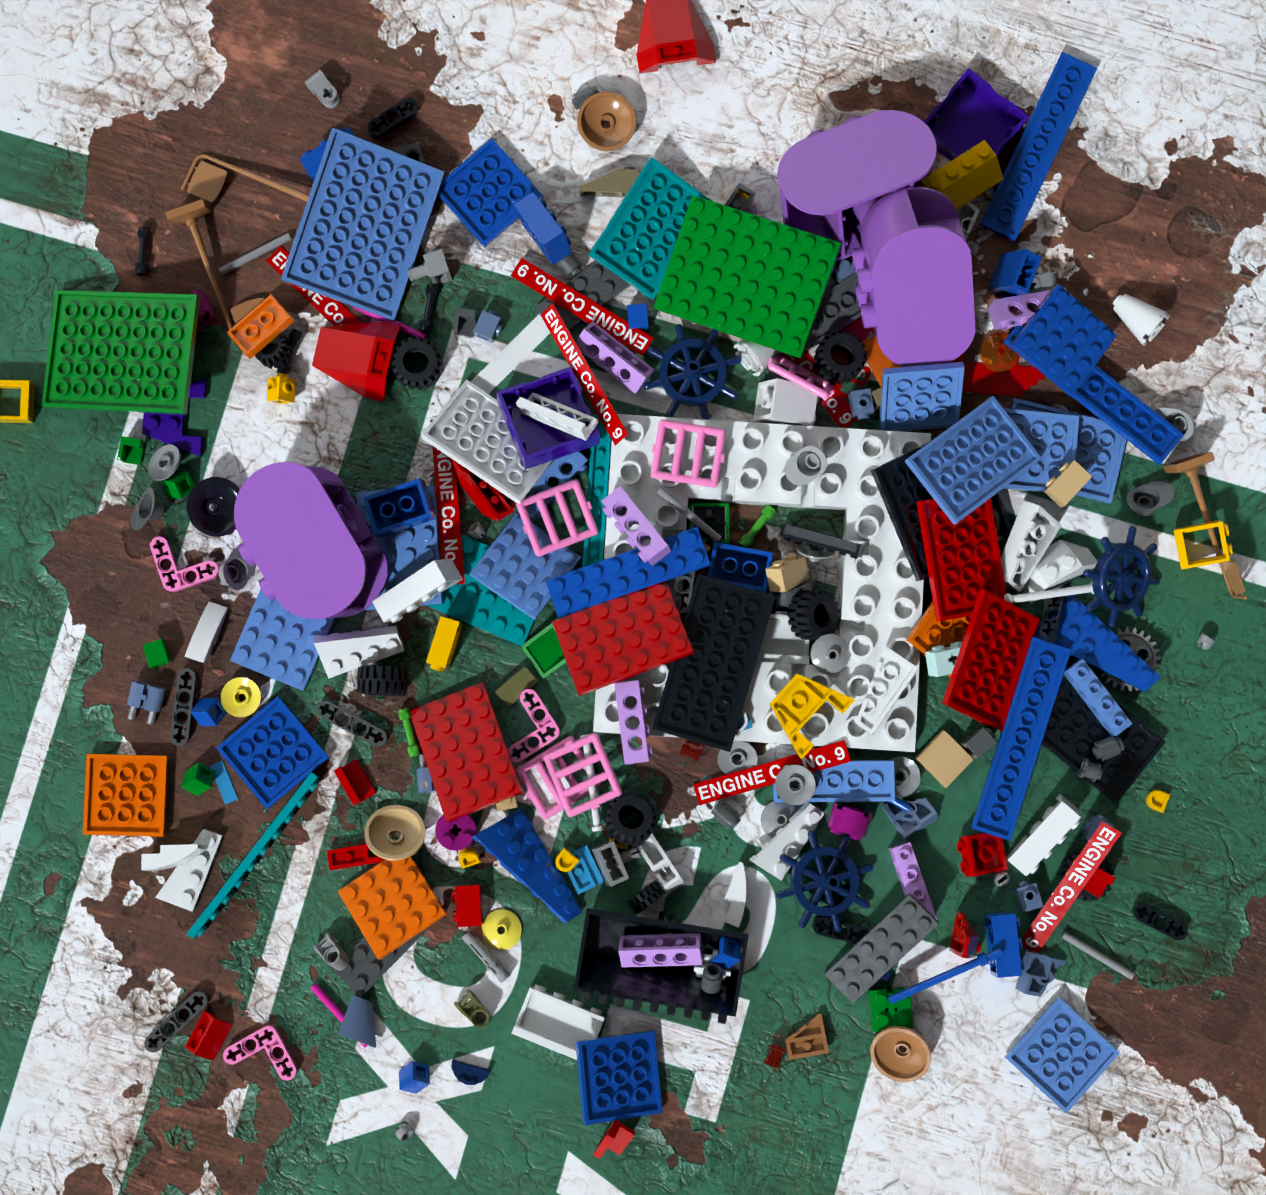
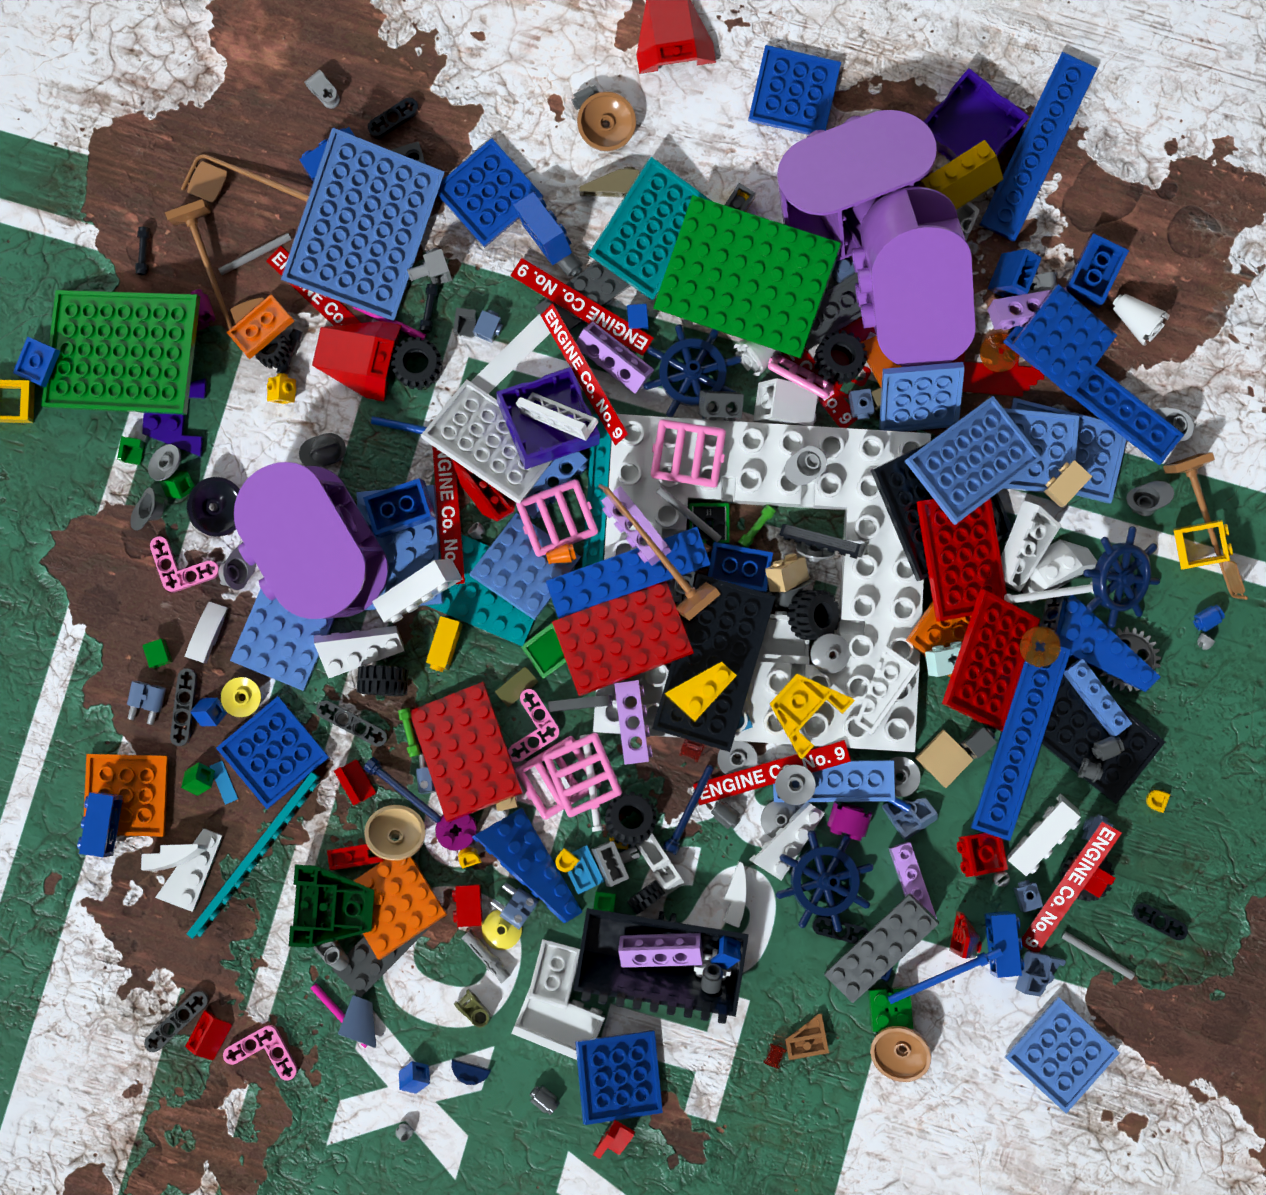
none -> blue plate [13,337,60,387]
none -> blue brick [77,792,123,857]
none -> dark green wedge [289,864,375,948]
none -> dark grey piece [299,433,346,467]
none -> dark blue piece [364,757,442,823]
none -> blue bar [371,416,427,434]
none -> sand blue piece [490,883,539,930]
none -> white tile [527,939,580,1009]
none -> dark grey brick [529,1085,560,1115]
none -> orange cone [546,543,576,564]
none -> dark grey beam [548,695,612,712]
none -> green panel [593,892,616,912]
none -> medium nougat piece [598,484,720,621]
none -> dark blue piece [662,765,714,855]
none -> yellow wedge [665,662,737,722]
none -> dark grey brick [698,390,744,421]
none -> blue plate [748,45,841,135]
none -> clear orange plate [1020,626,1061,667]
none -> blue brick [1065,233,1129,308]
none -> blue brick [1193,605,1225,632]

